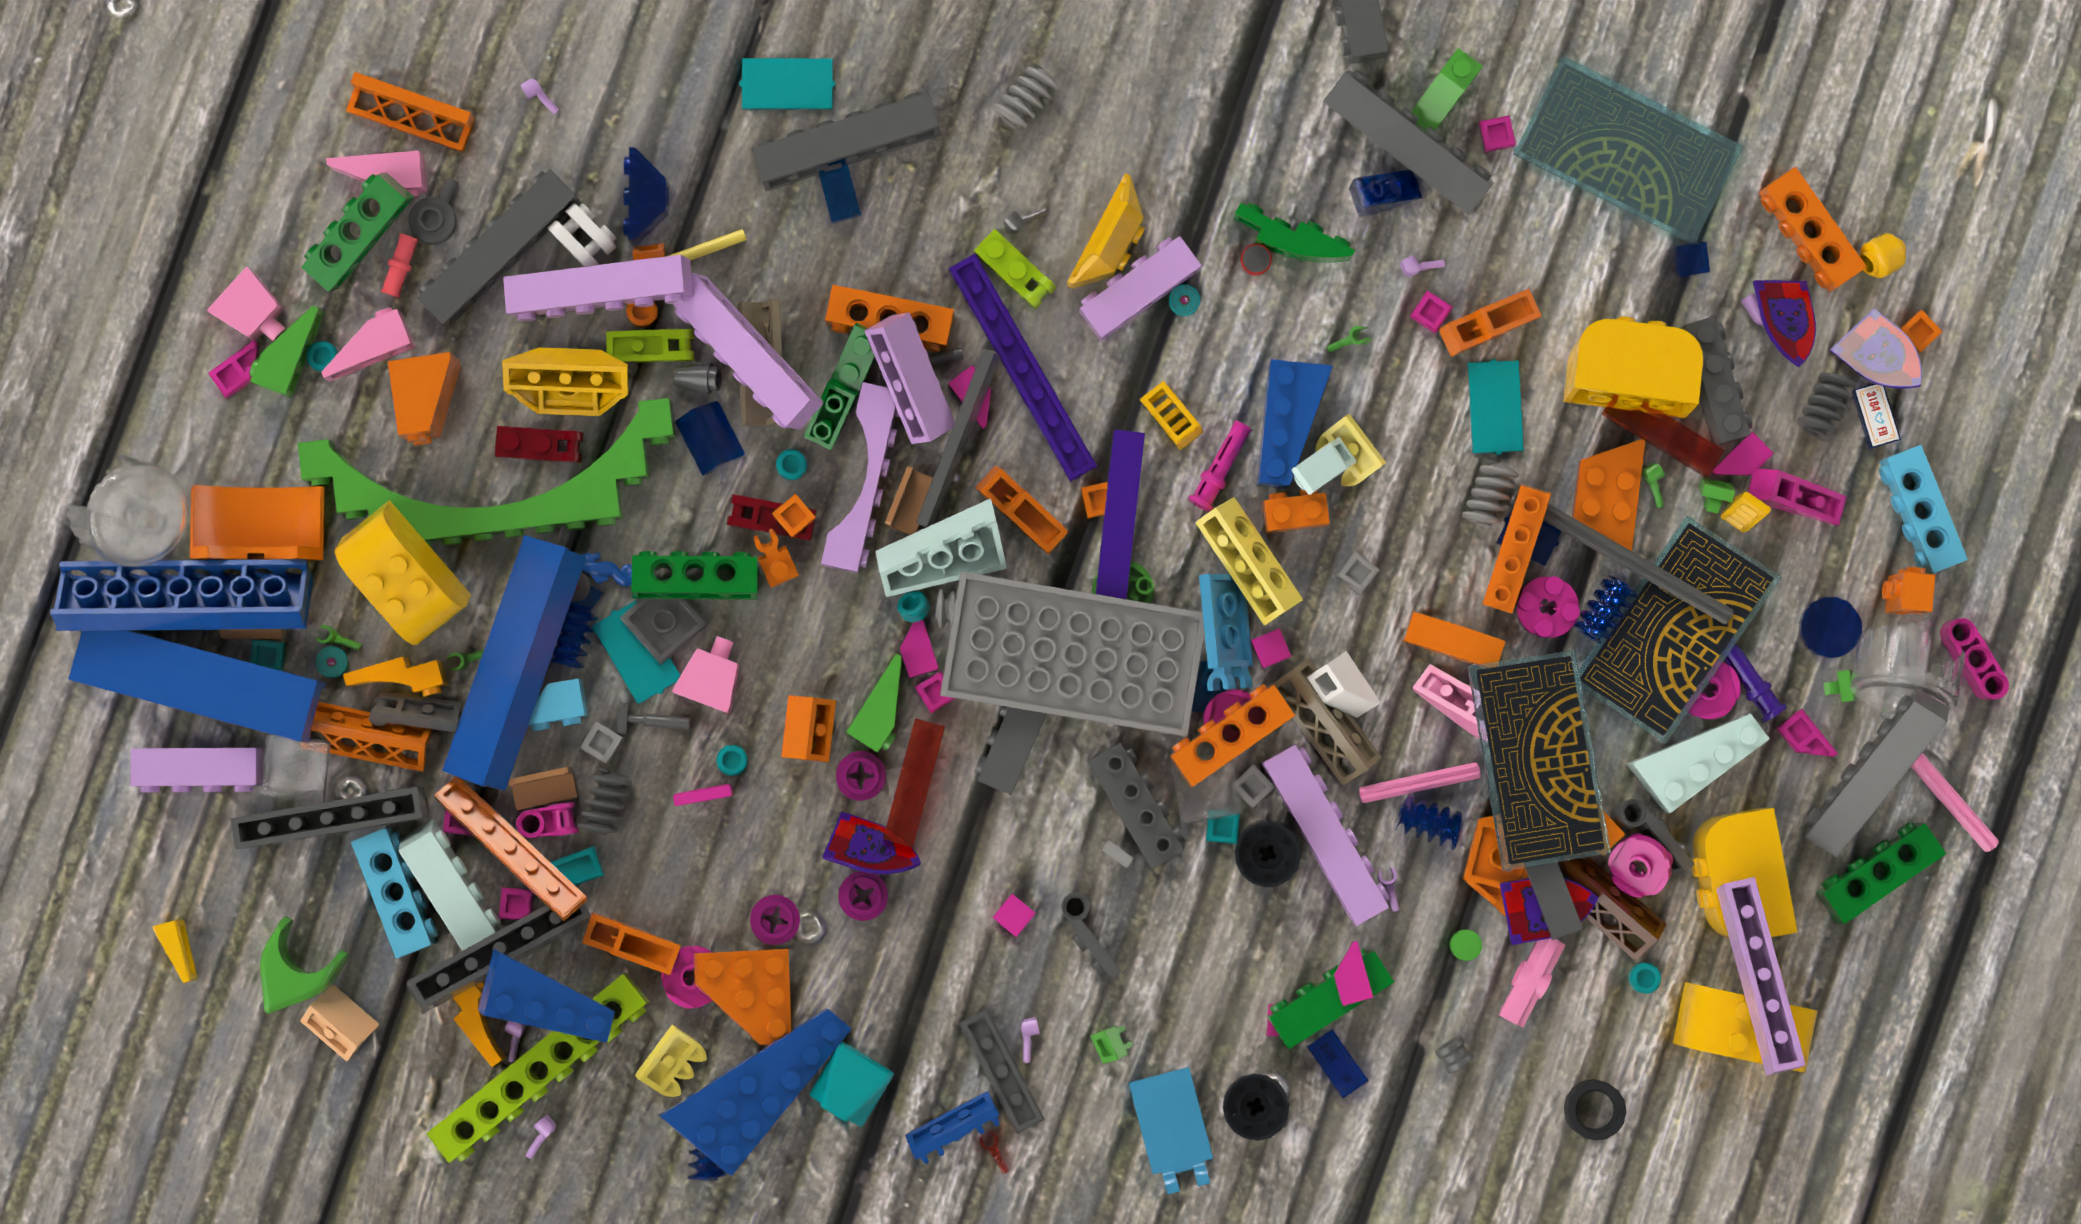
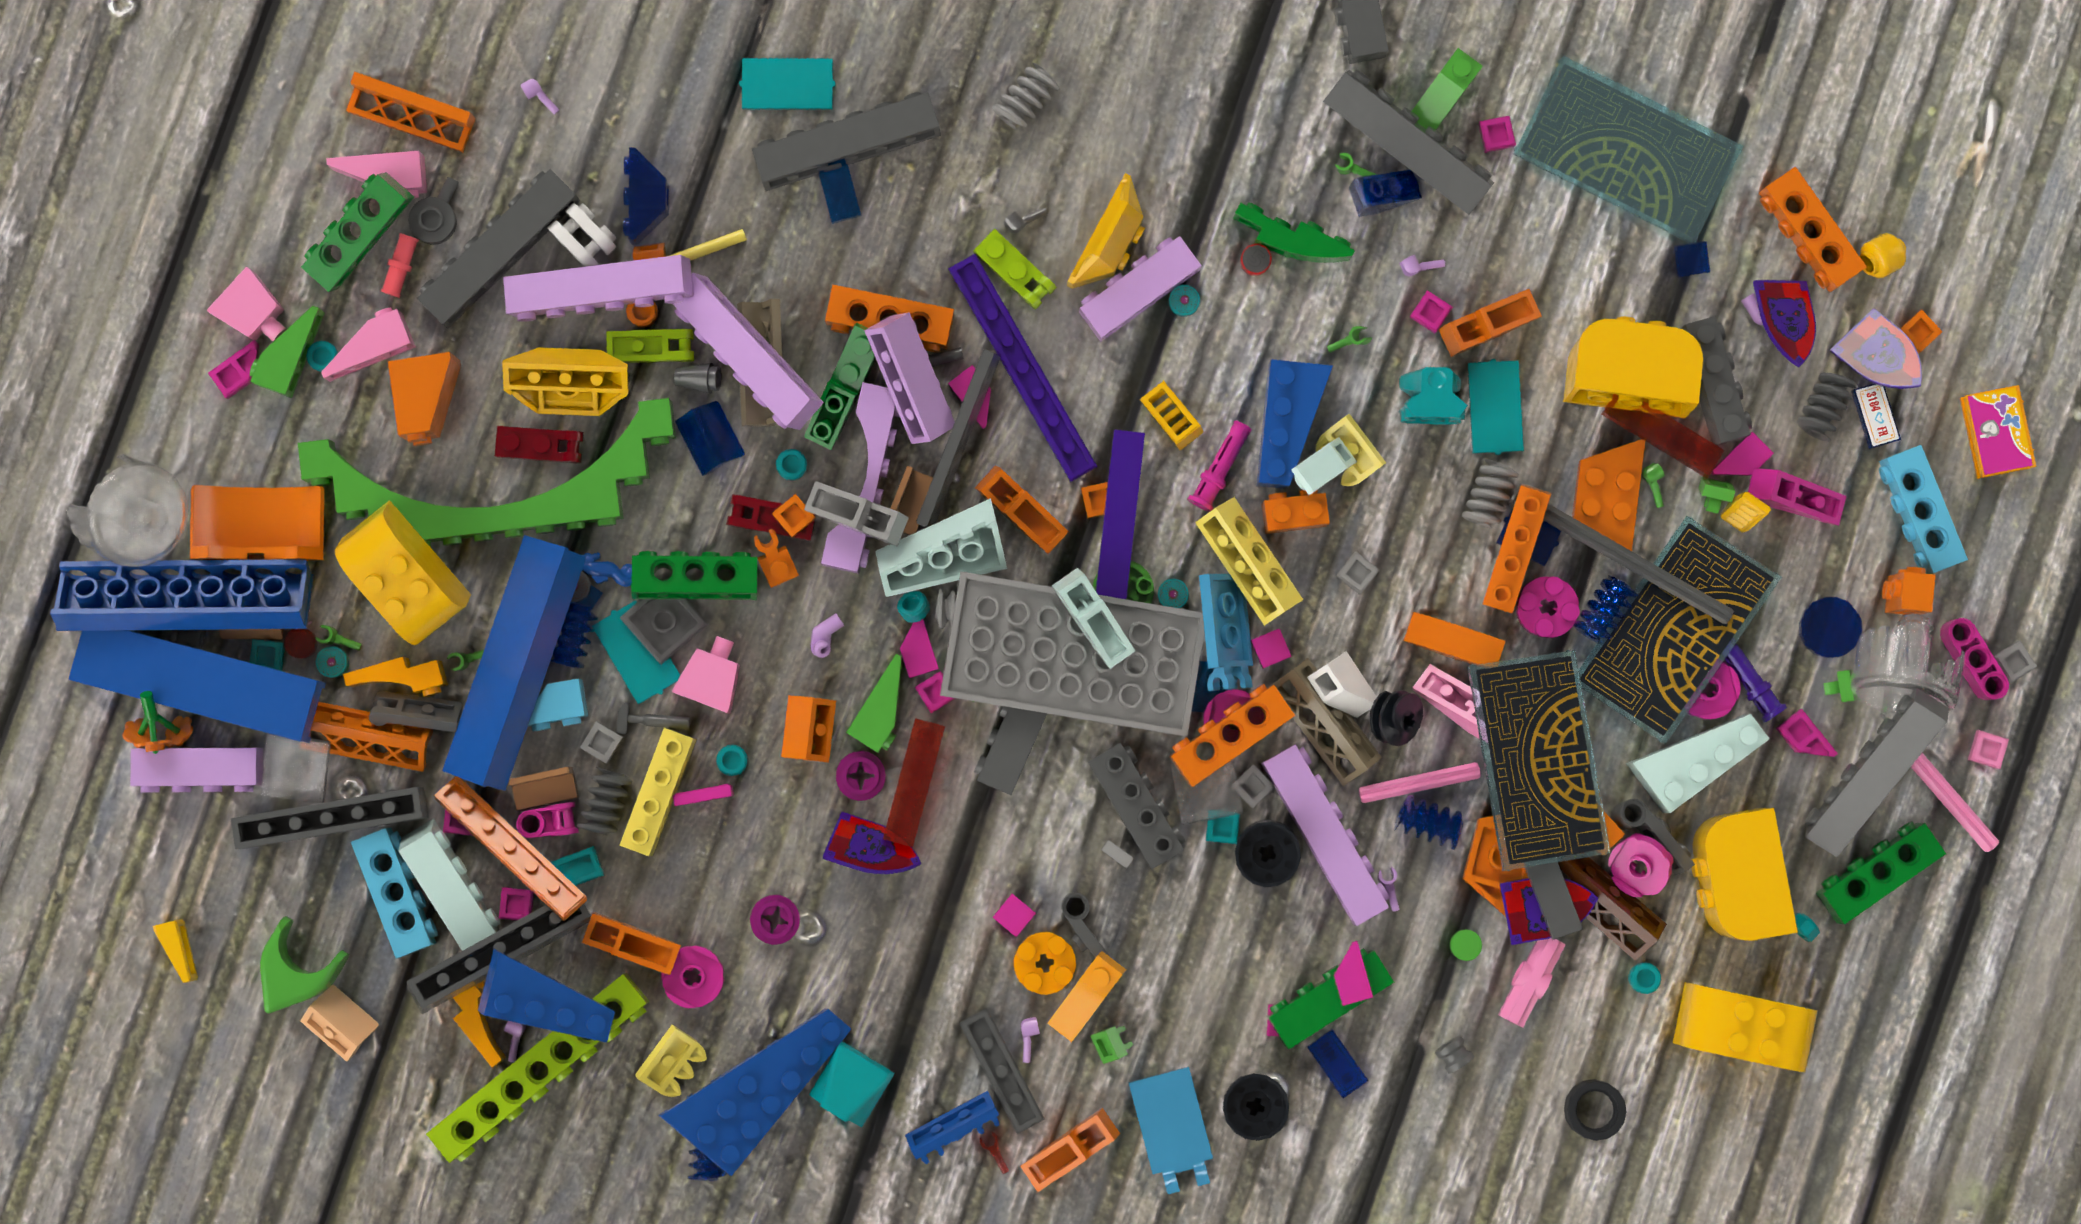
lavender hand [525,1115,556,1159] -> none
orange plate [694,949,791,1045] -> none
magenta gear [838,871,888,921] -> none
lavender brick [1716,877,1806,1076] -> none
none -> orange plant [122,691,193,754]
none -> clear red tile [284,629,318,659]
none -> light yellow brick [620,728,697,856]
none -> light grey slope [804,481,909,546]
none -> lavender arm [810,613,844,658]
none -> light orange plate [1014,932,1076,995]
none -> orange slope [1020,1108,1121,1192]
none -> light orange slope [1047,951,1127,1042]
none -> light aqua slope [1052,568,1135,669]
none -> teal tile [1157,579,1189,609]
none -> bright green hand [1335,153,1378,182]
none -> black piece [1369,690,1423,746]
none -> teal piece [1398,367,1468,425]
none -> teal tile [1794,913,1820,942]
none -> piece [1960,385,2037,479]
none -> bright pink tile [1968,730,2009,769]
none -> light grey tile [1994,641,2037,683]

